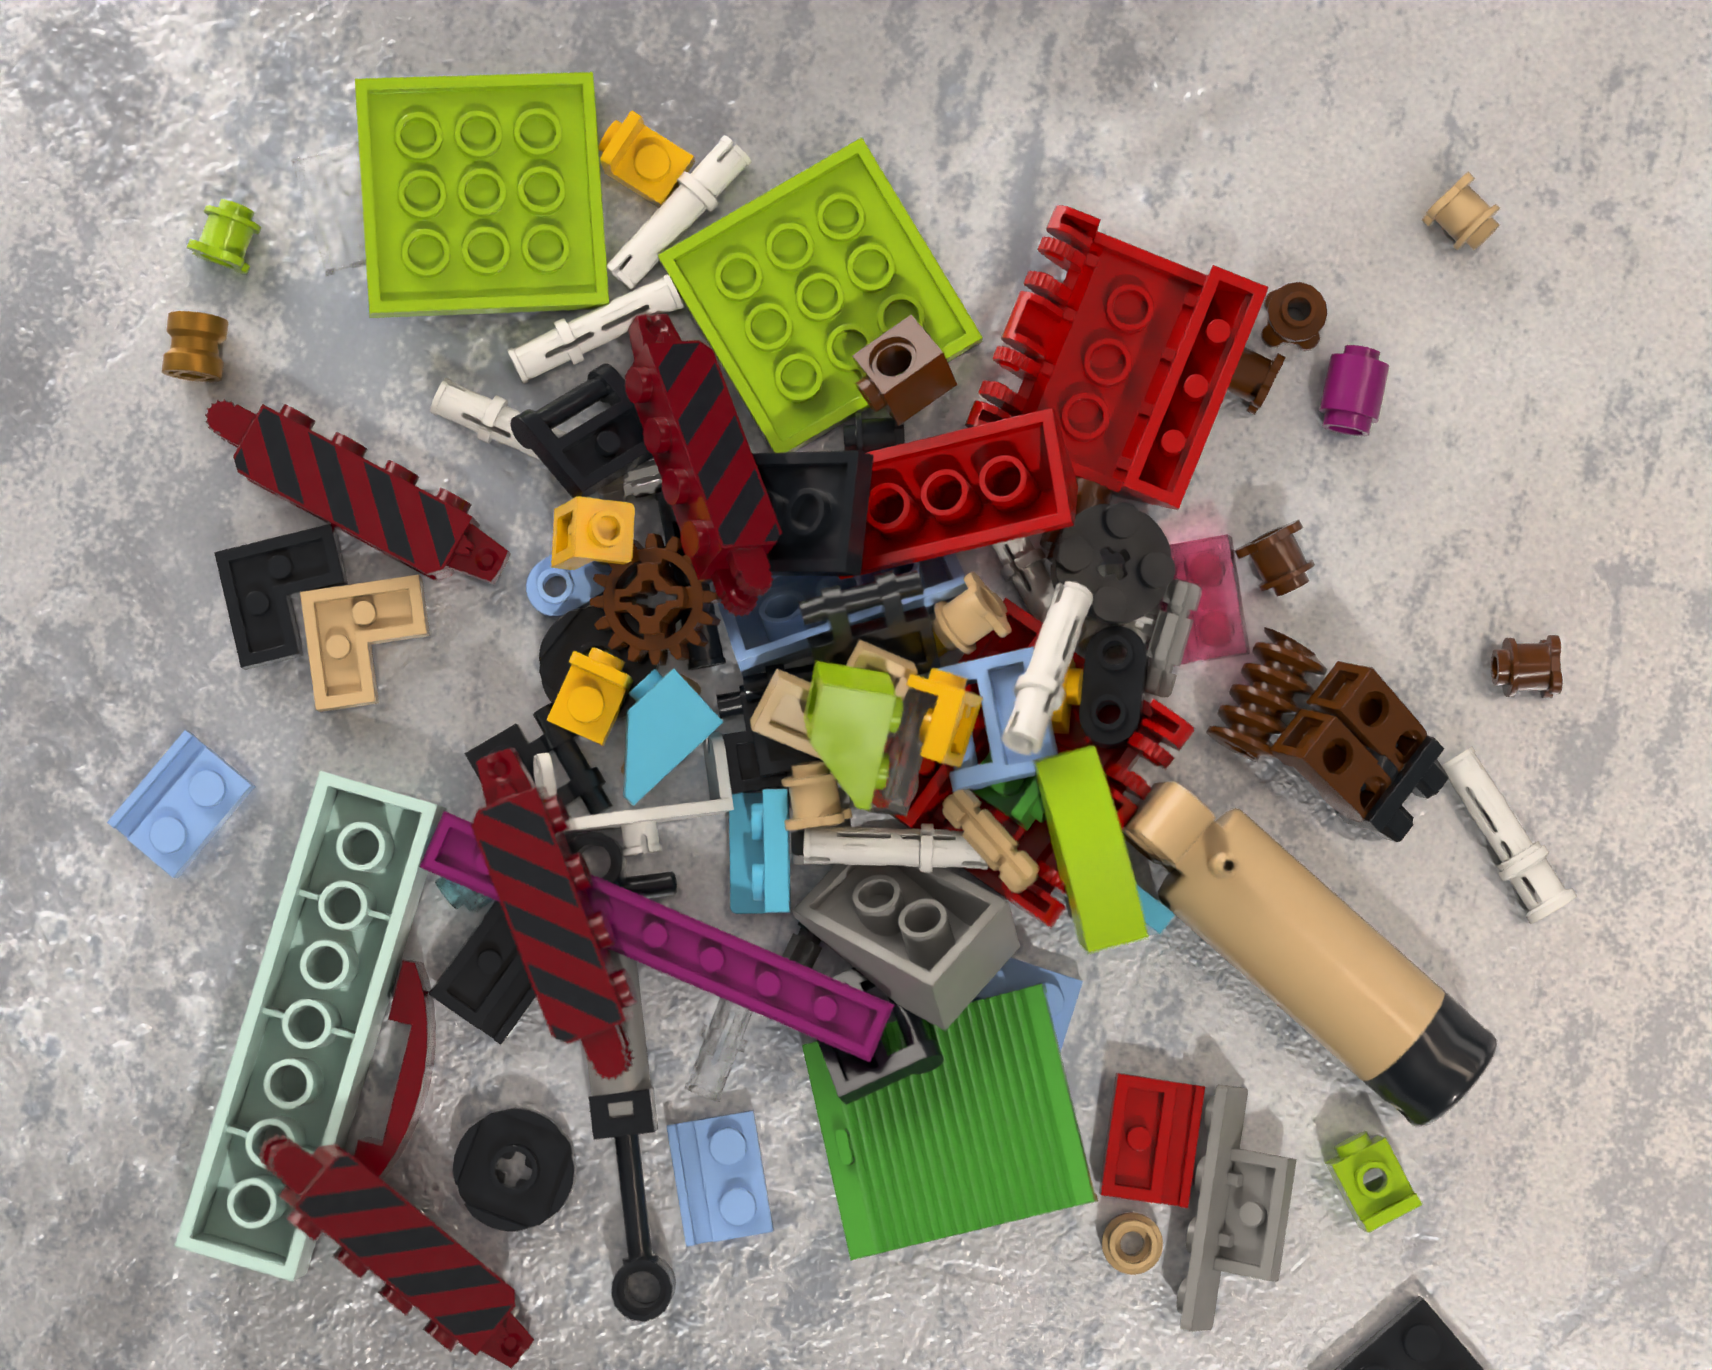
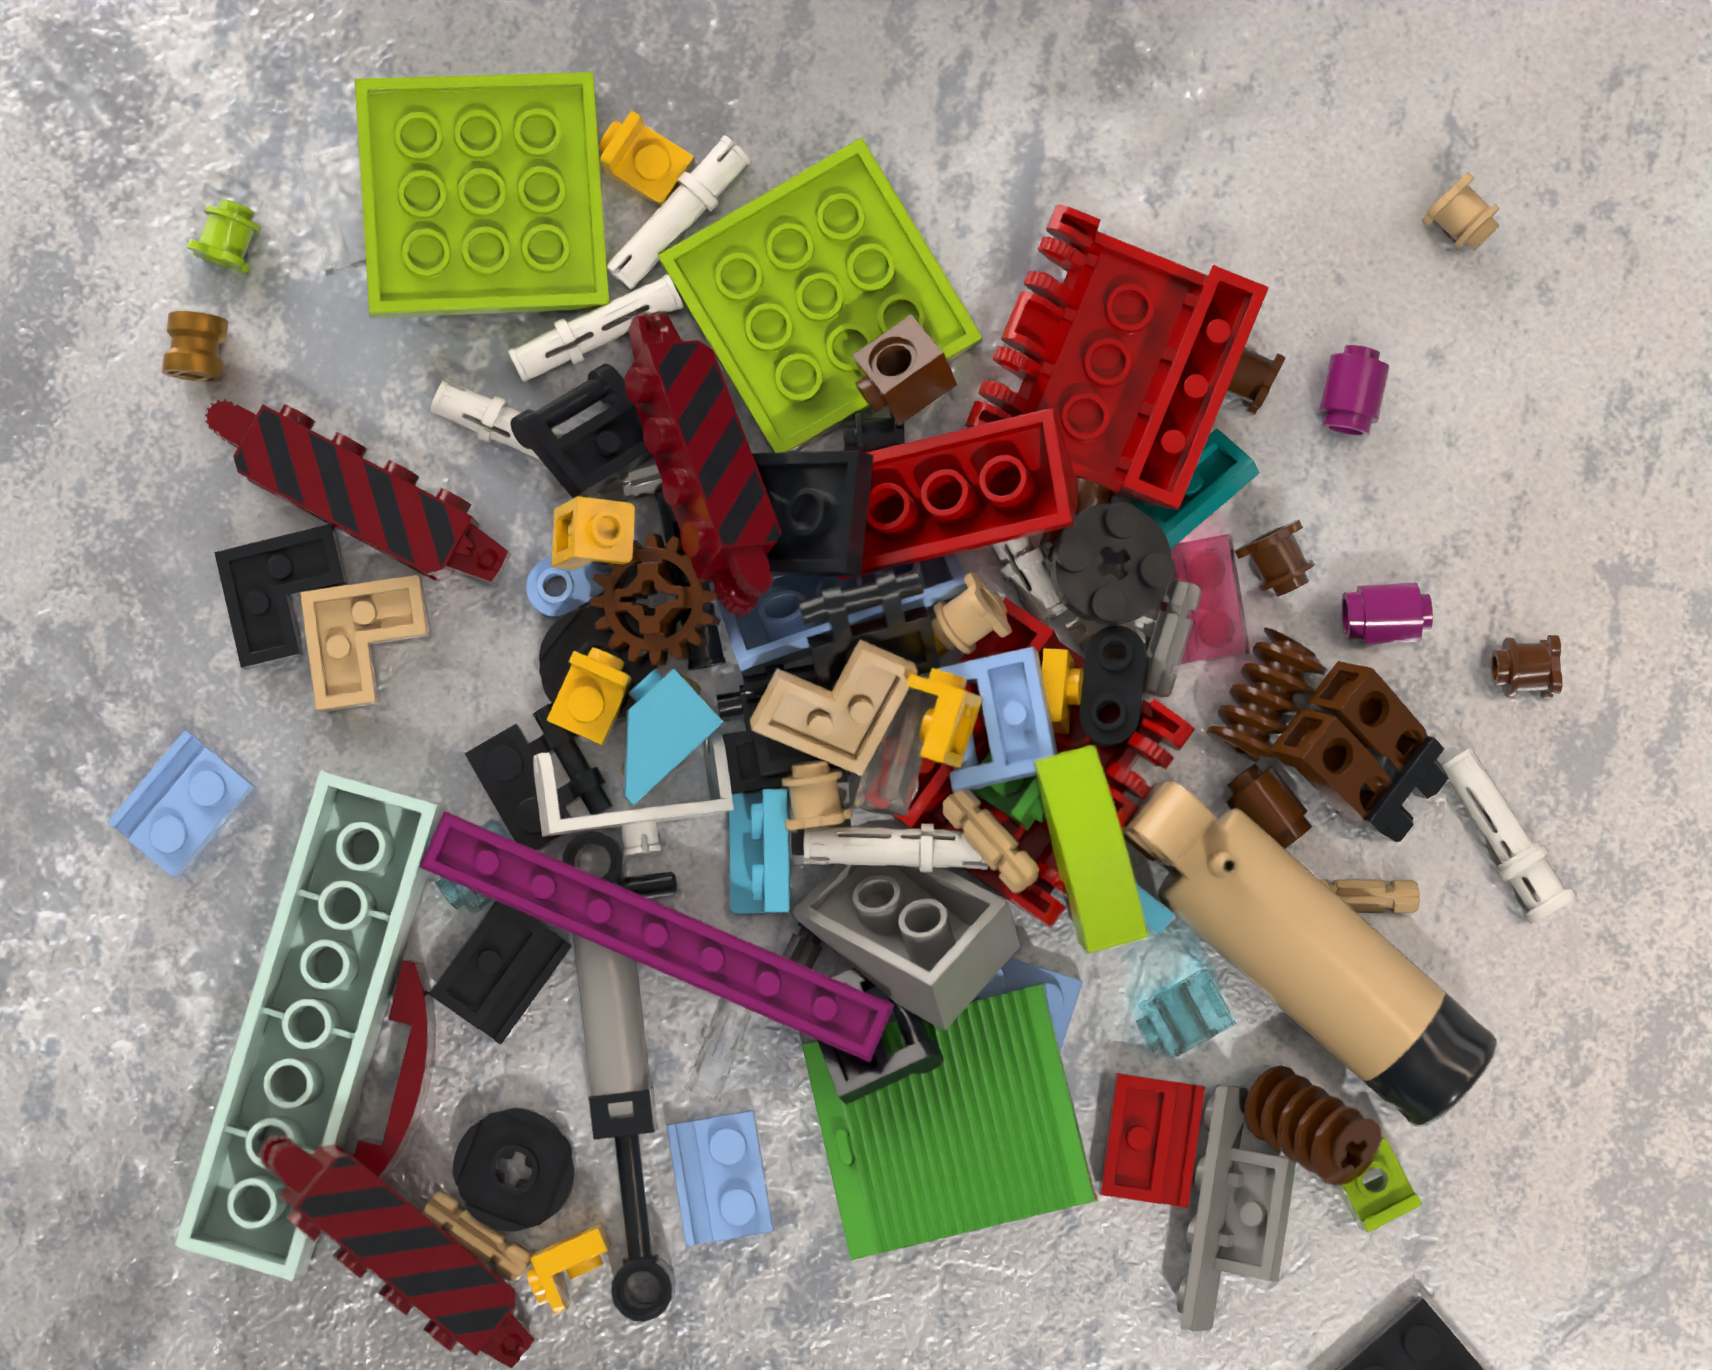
dark red hinge [471,748,638,1081] -> none
lime slope [803,661,903,810] -> none
white pin [1002,581,1093,755] -> none
tan plate [1101,1212,1163,1275] -> none
reddish brown brick [1261,282,1327,351] -> none
none -> tan axle [422,1191,533,1281]
none -> yellow bracket [526,1222,612,1315]
none -> teal plate [1129,428,1259,549]
none -> clear light blue brick [1135,970,1237,1059]
none -> reddish brown brick [1225,763,1312,849]
none -> reddish brown piece [1244,1065,1382,1186]
none -> tan axle [1319,879,1420,913]
none -> magenta brick [1342,582,1433,645]

